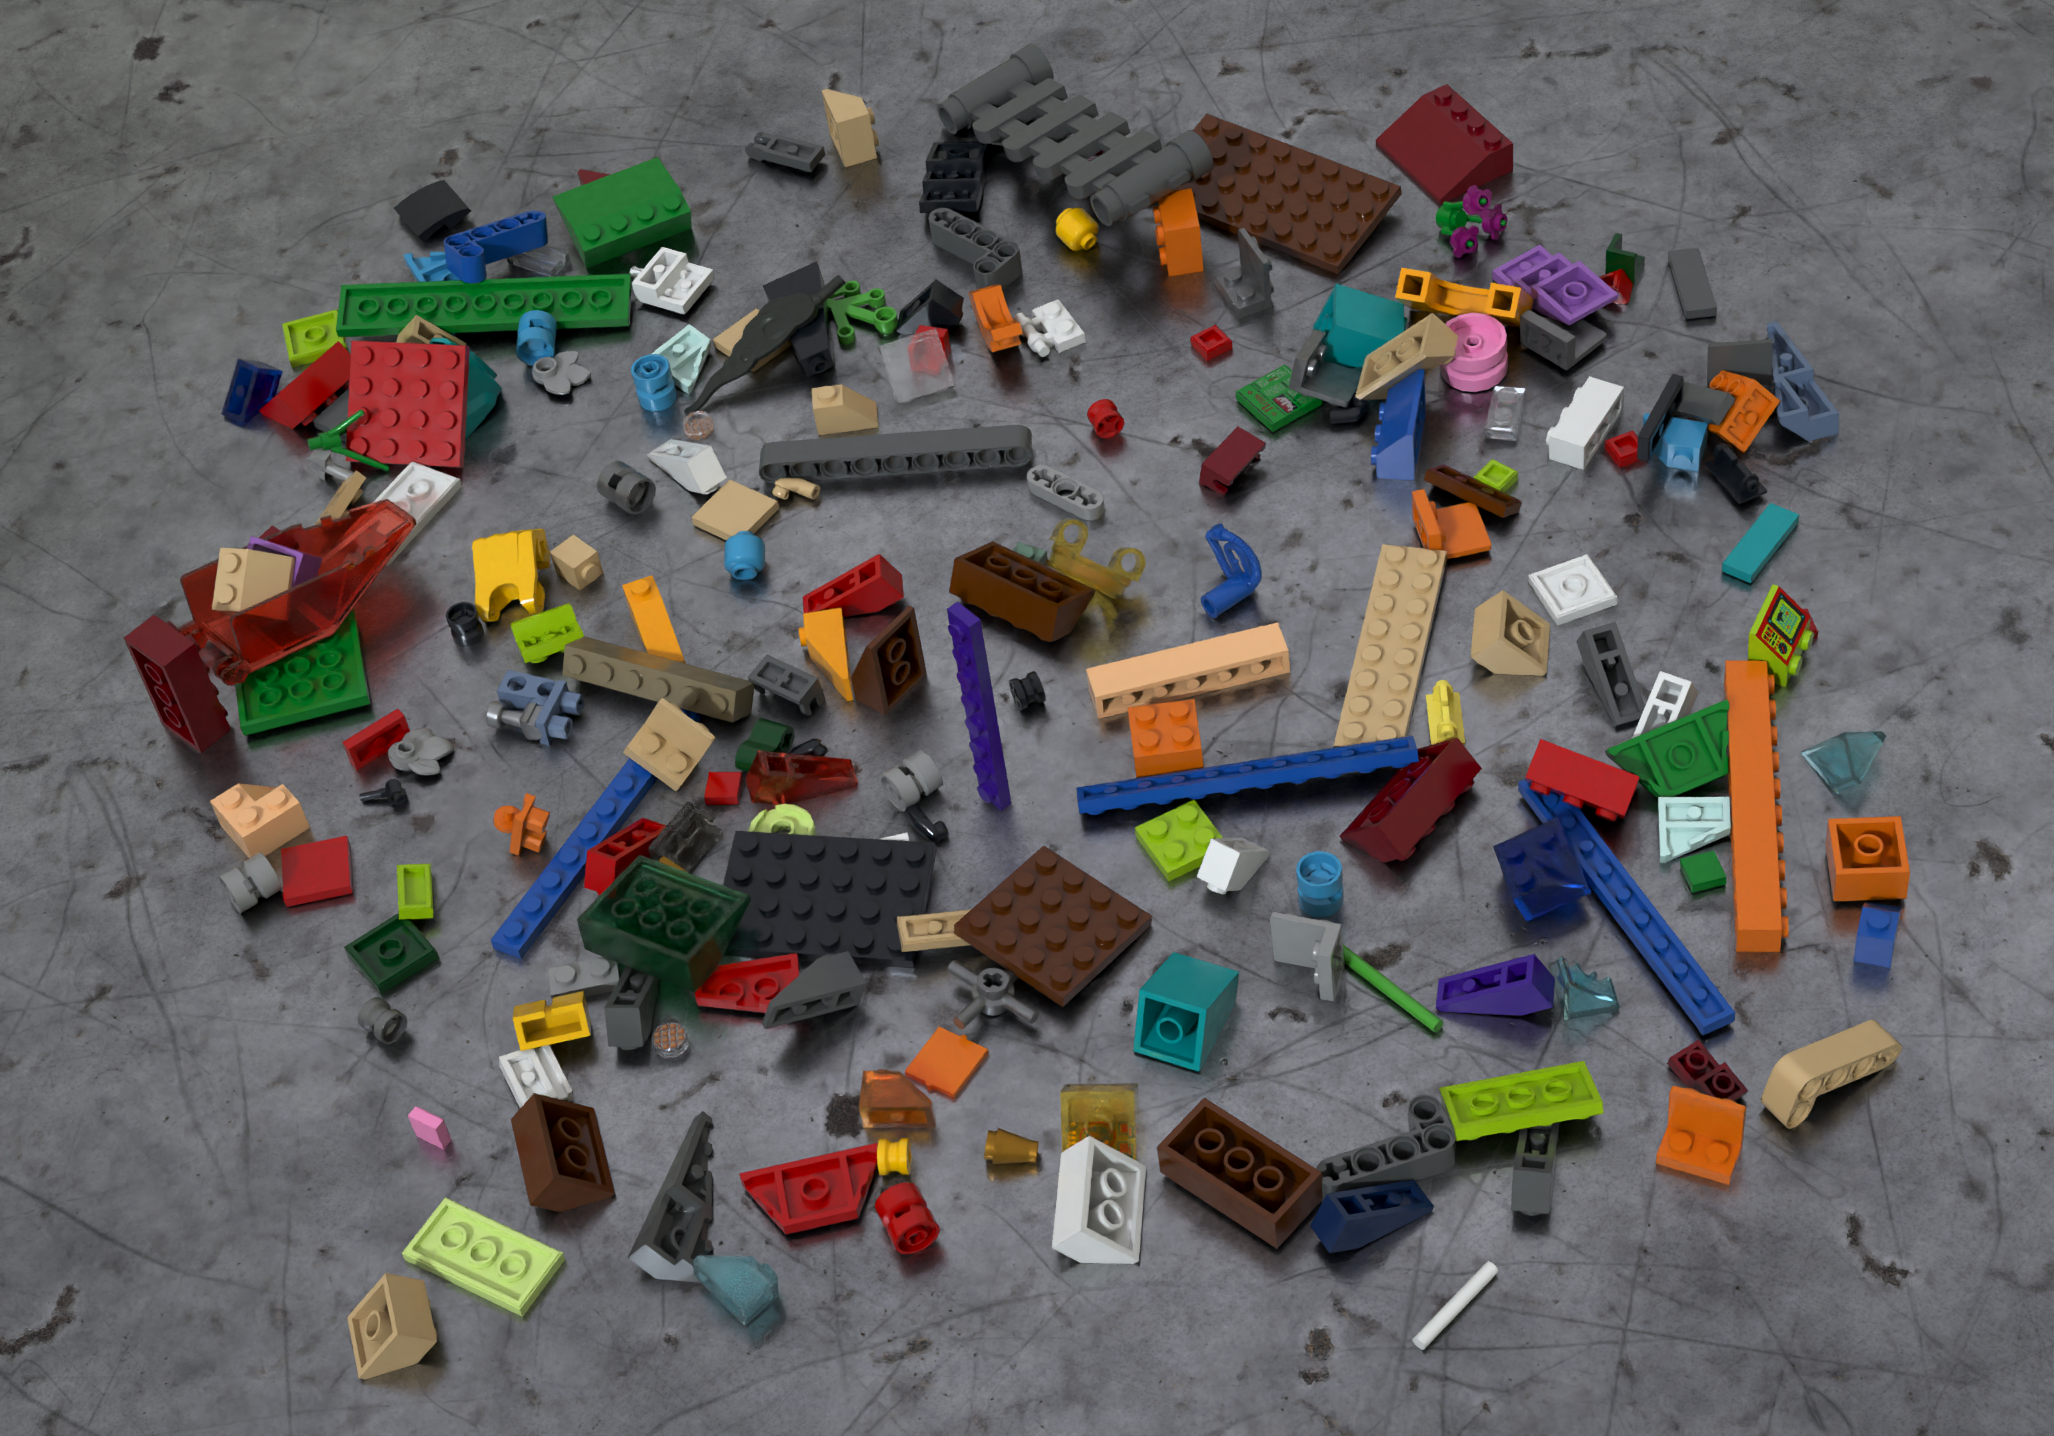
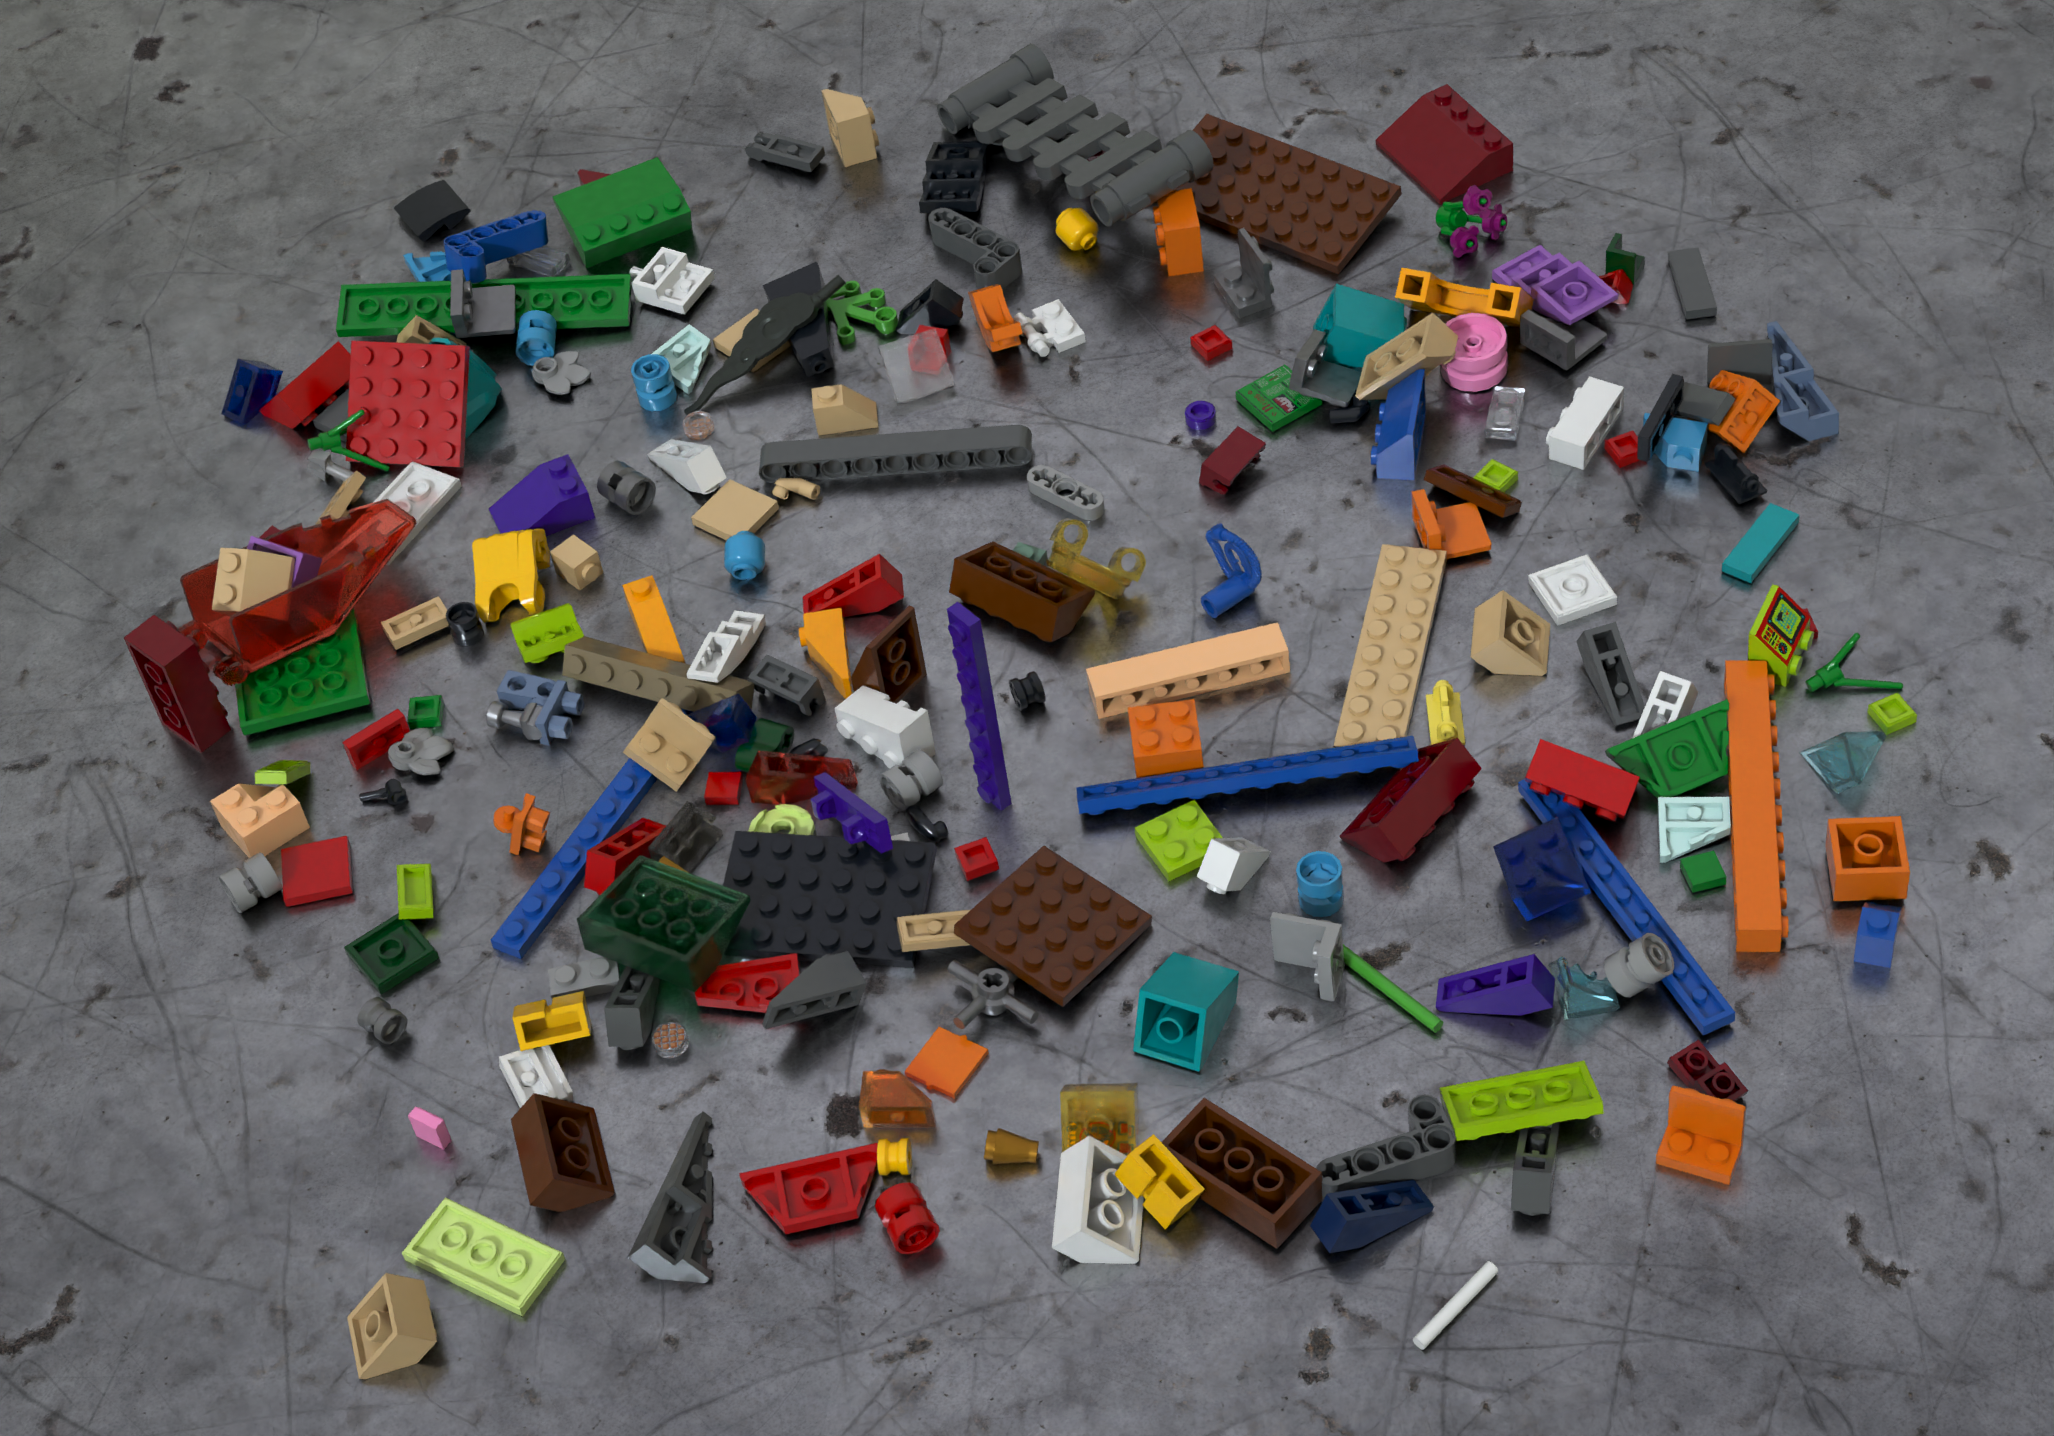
lime tile [282,309,349,368] -> none
clear light blue slope [693,1255,778,1326] -> none
red wheel [1087,399,1124,438] -> none
tan beam [1760,1020,1902,1129] -> none
none -> lime tile [255,760,311,784]
none -> tan plate [381,596,449,650]
none -> green tile [407,695,444,729]
none -> flat silver bracket [450,269,516,338]
none -> dark purple slope [488,454,595,537]
none -> white slope [686,610,766,683]
none -> clear blue slope [687,693,757,752]
none -> dark purple hinge [811,772,893,854]
none -> white wedge [834,685,936,769]
none -> red plate [954,837,999,881]
none -> yellow piece [1114,1134,1205,1229]
none -> dark purple tile [1185,401,1216,430]
none -> light grey wheel [1604,933,1674,998]
none -> green plant [1805,633,1903,692]
none -> lime tile [1867,692,1917,735]

